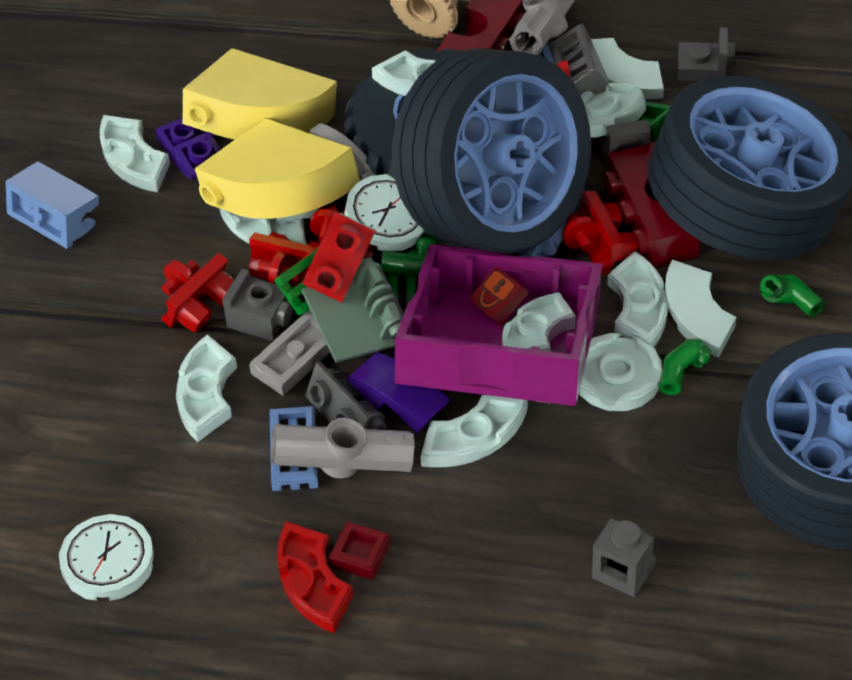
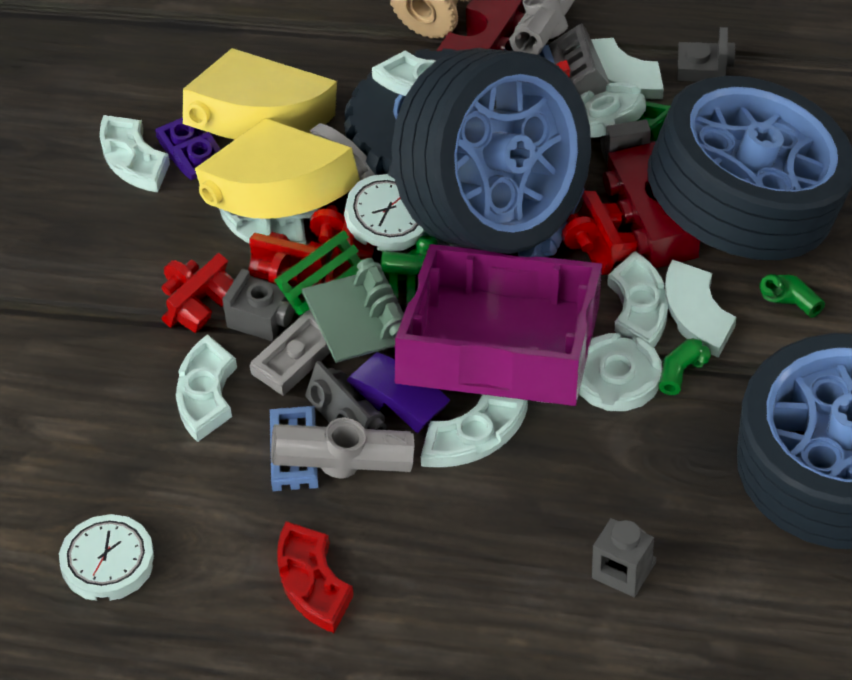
medium blue hinge [5,161,99,249] -> none
red hips [302,211,376,303] -> none
dark red tile [329,521,391,580] -> none
tile [468,266,529,326] -> none
light aqua tile [502,292,576,351] -> none

